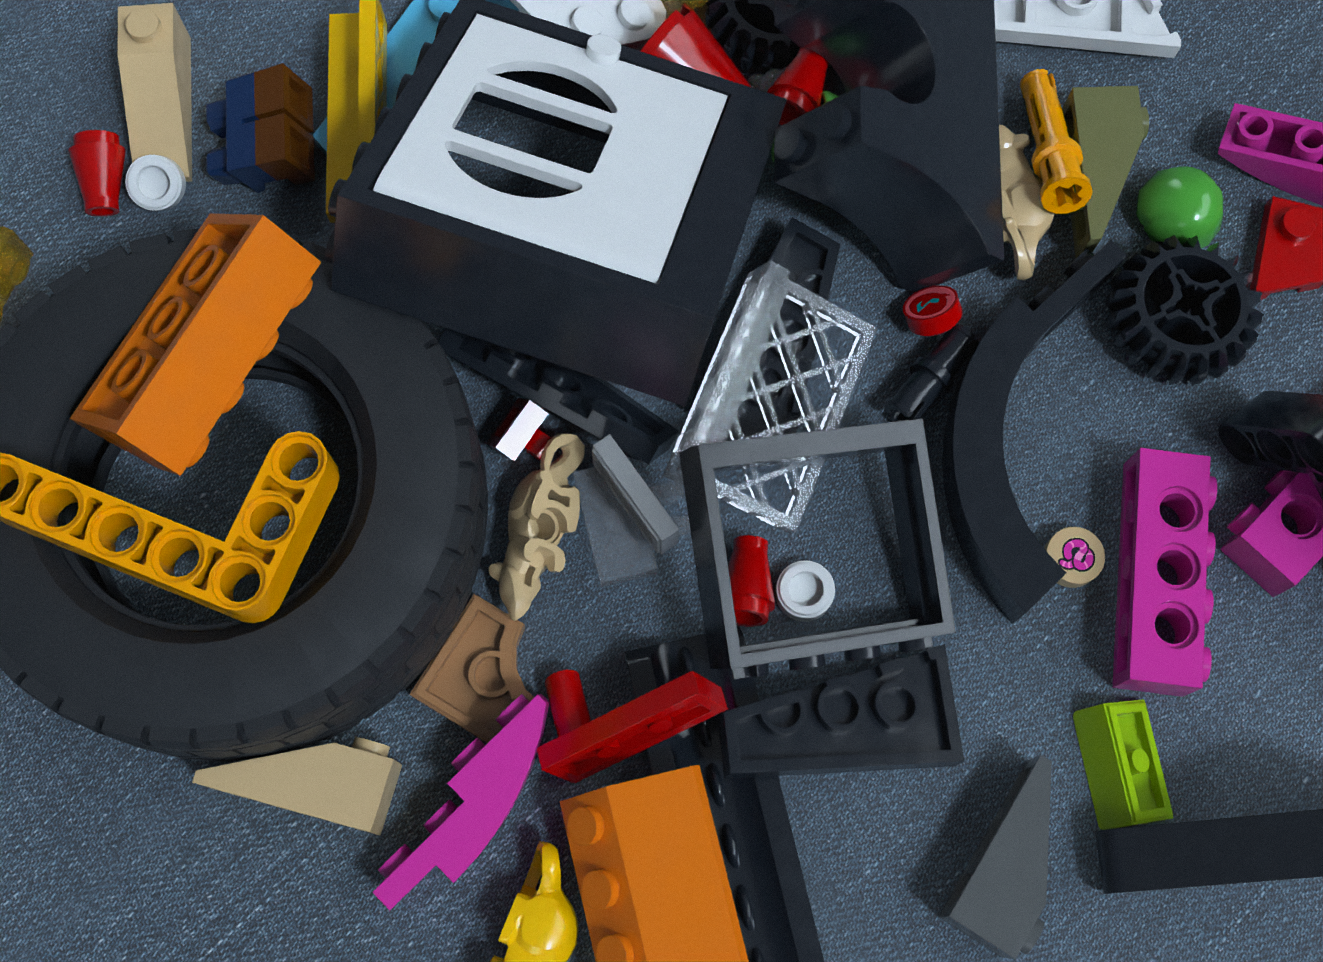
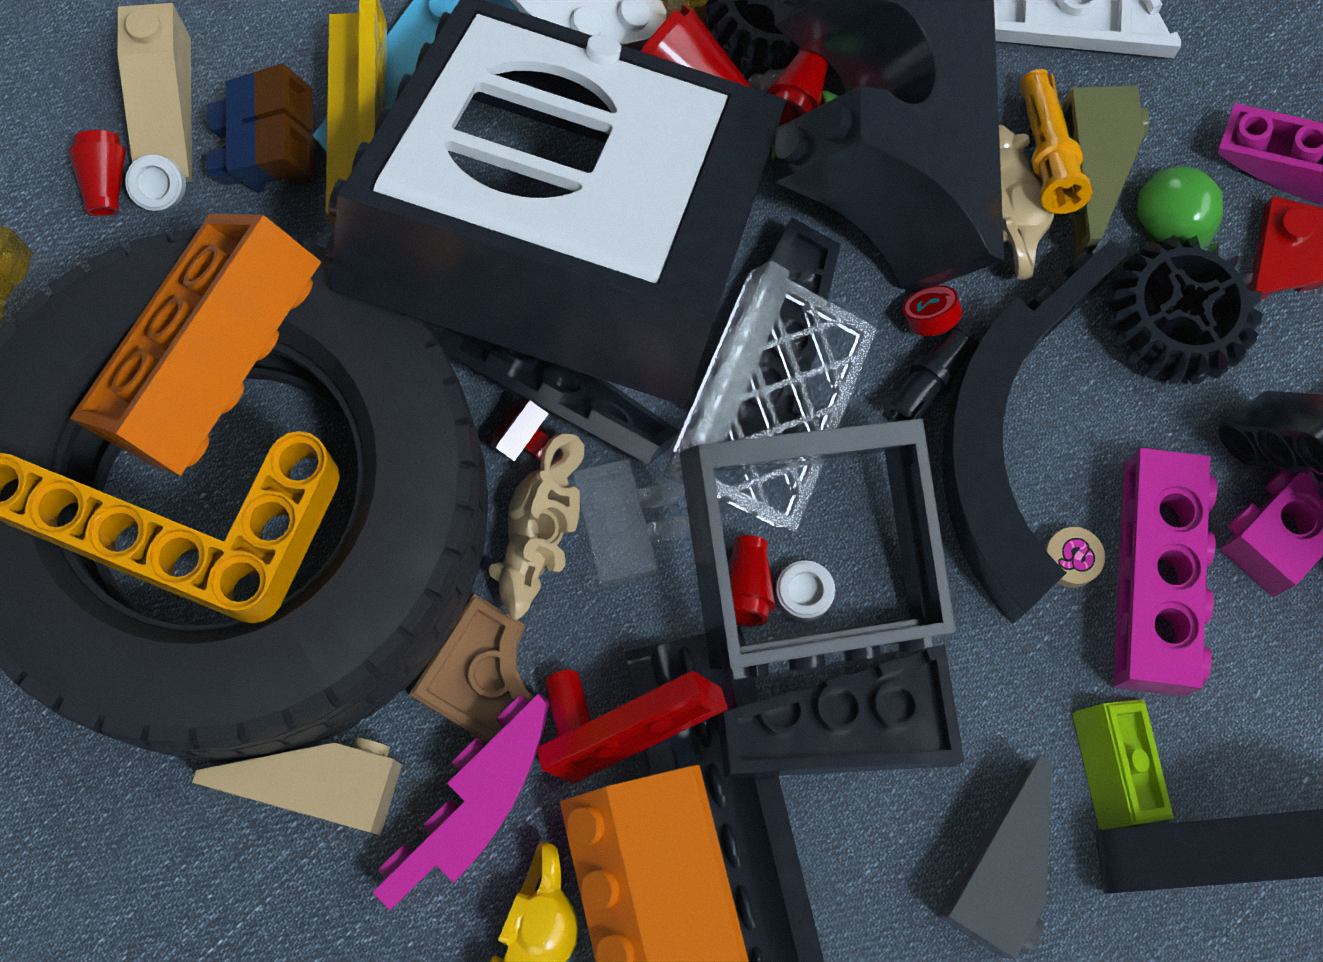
light grey tile [592,434,679,555] -> none

